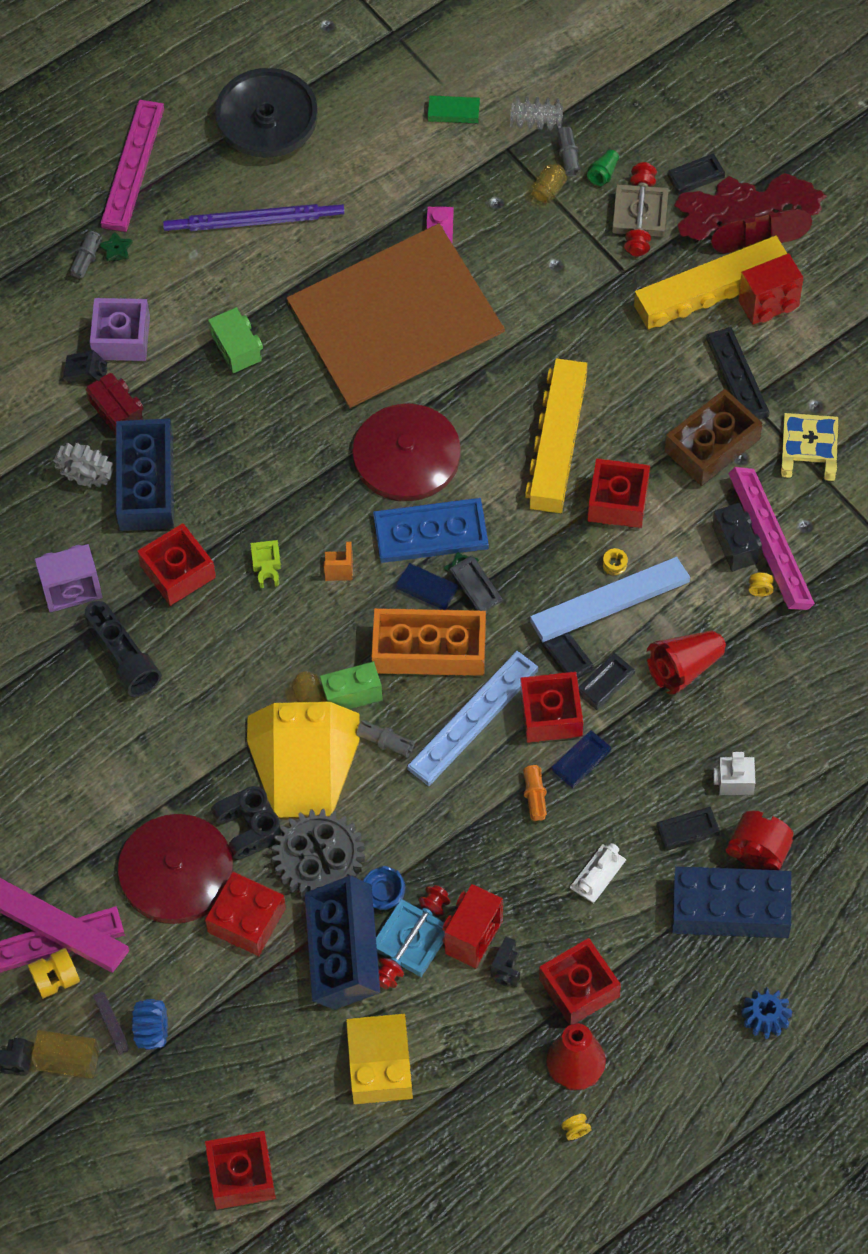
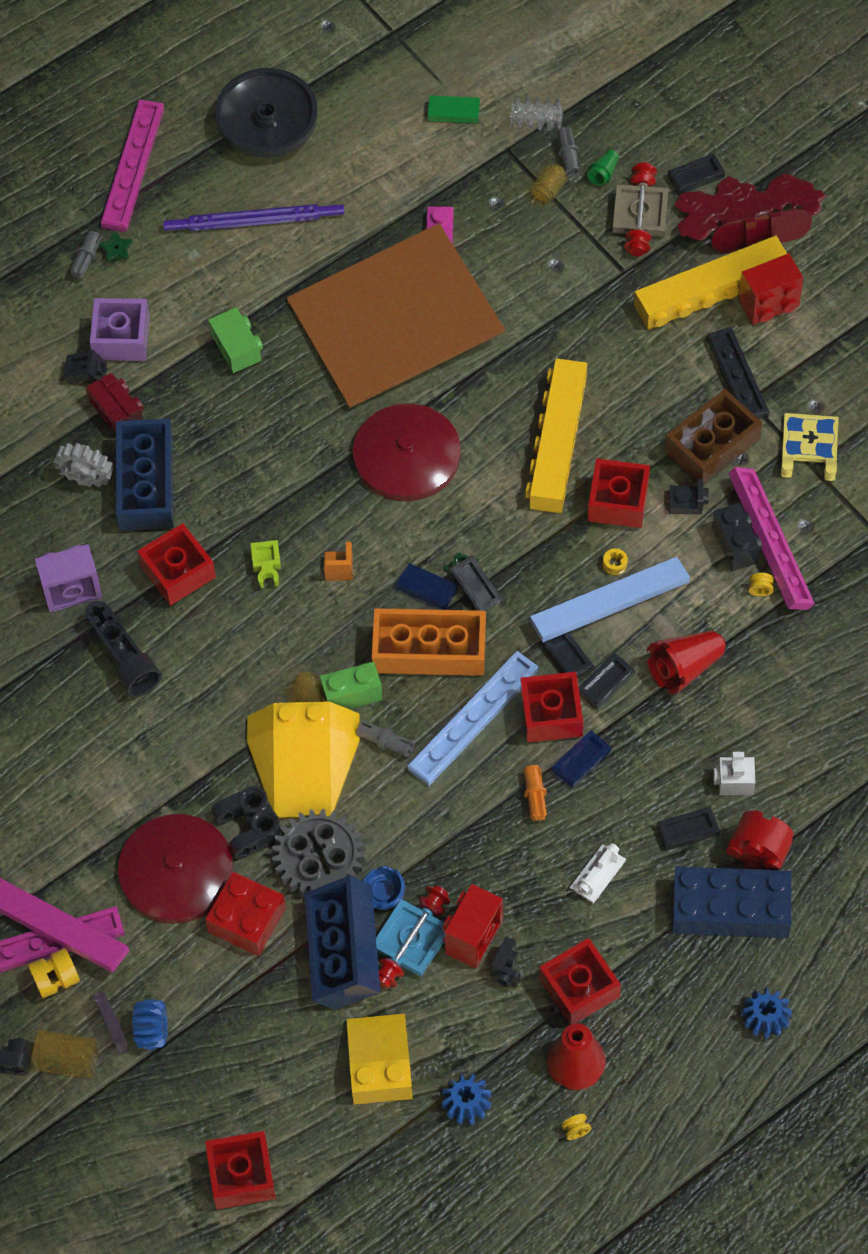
blue tile [373,498,489,563] -> none
none -> blue gear [441,1073,491,1125]
none -> black bracket [669,478,709,515]

